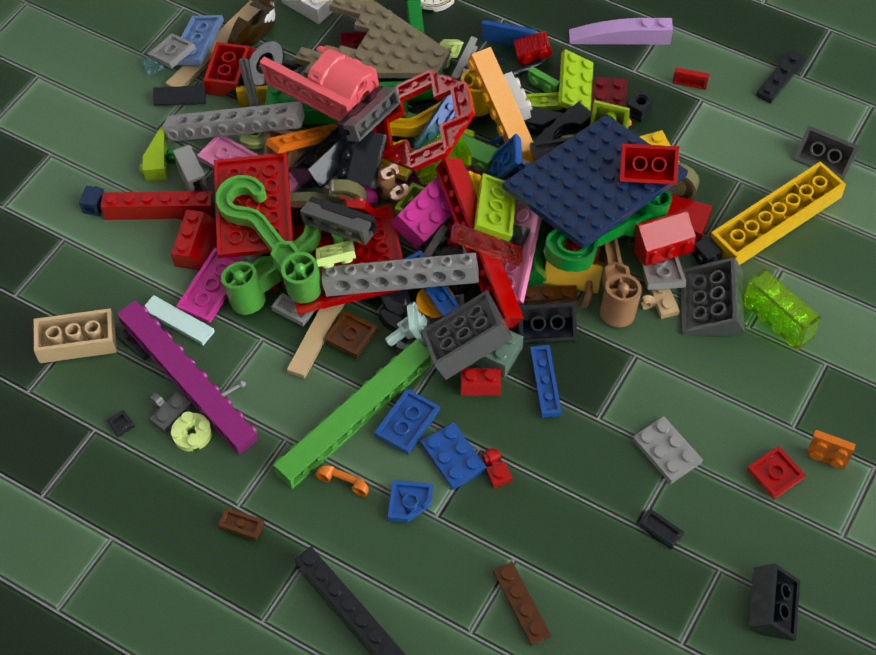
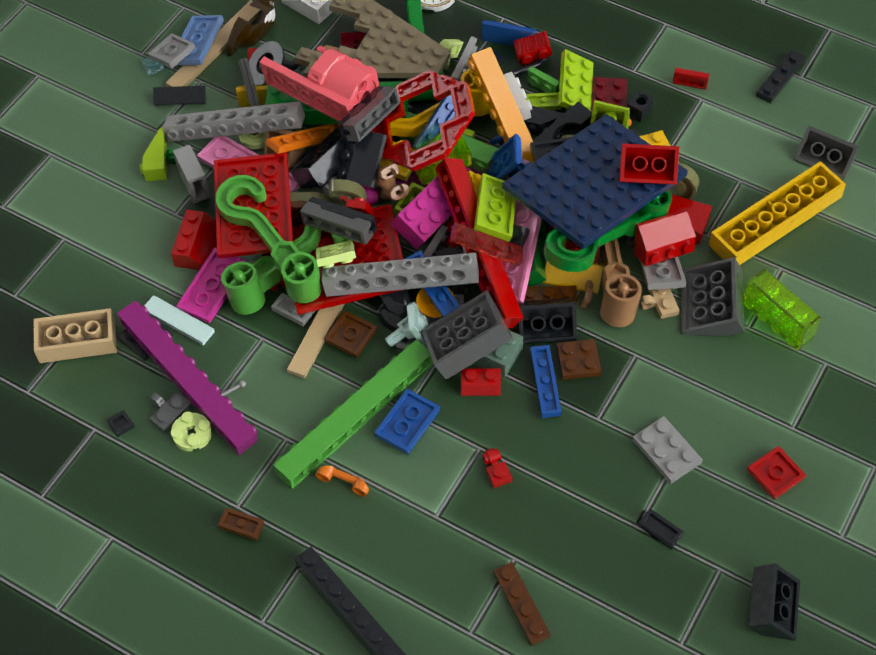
dark blue brick [79,185,105,216] -> none
red brick [101,191,215,220] -> none
red slope [203,42,250,96] -> none
blue plate [388,480,433,523] -> none
blue plate [420,422,487,490] -> none
lavender slope [569,18,673,45] -> none
black brick [692,236,723,265] -> none
orange plate [806,430,856,470] -> none
none -> reddish brown plate [557,339,601,380]

